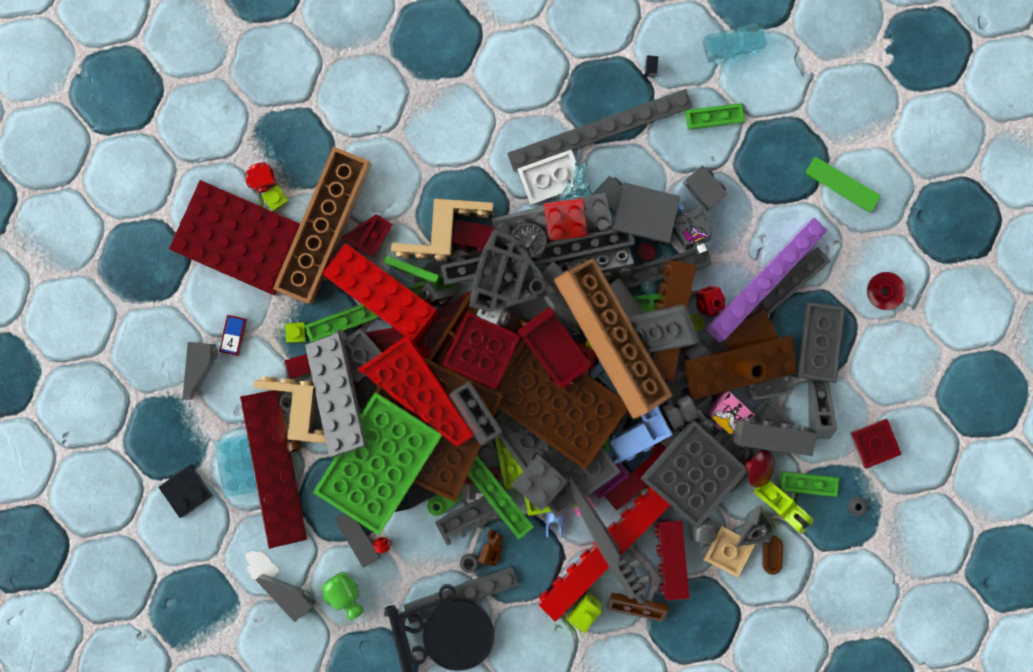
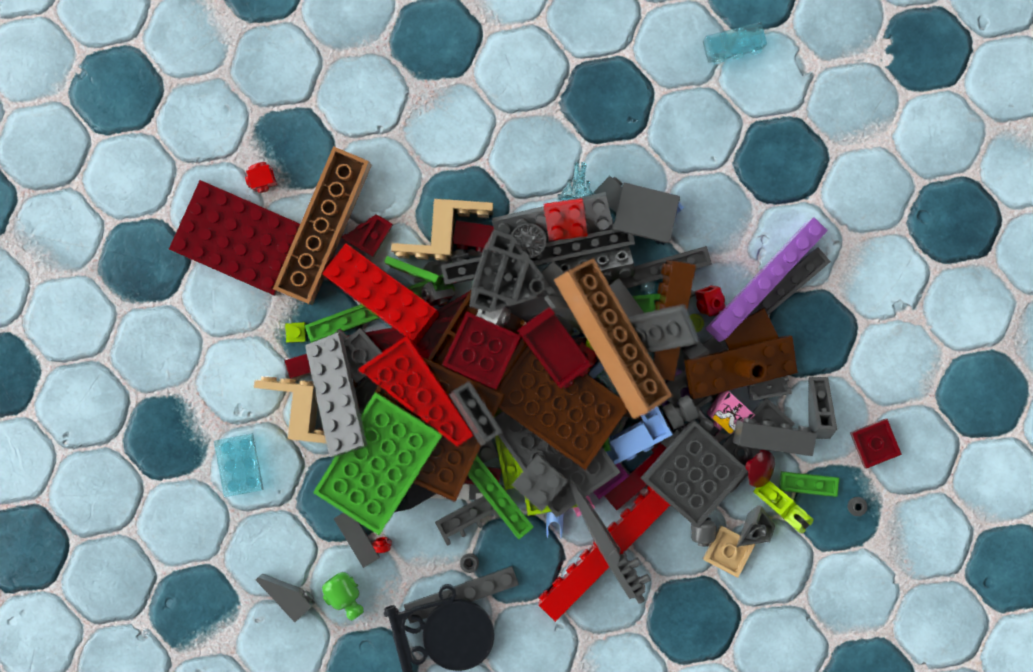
black plate [158,464,213,518] -> none
dark grey slope [182,342,218,400] -> none
tile [219,315,247,356] -> none
dark red plate [240,390,307,549] -> none
white sticker [245,551,280,579] -> none
lime plate [262,185,289,212] -> none
dark grey plate [280,392,293,412] -> none
reddish brown hinge [286,439,303,453] -> none
bright green plate [427,491,462,516] -> none
reddish brown plate [478,530,503,566] -> none
dark grey plate [507,89,693,172] -> none
white plate [517,150,584,206] -> none
lime torso [565,590,603,633] -> none
reddish brown plate [607,593,668,622] -> none
dark red plate [636,243,655,262] -> none
black piece [644,55,659,78] -> none
dark red brick [654,518,690,601] -> none
dark grey torso [672,206,712,256] -> none
dark grey brick [683,165,728,211] -> none
bright green tile [685,103,745,130] -> none
reddish brown tile [762,535,783,575] -> none
dark grey tile [797,302,845,383] -> none
bright green tile [804,157,881,213] -> none
dark red dish [867,272,906,310] -> none

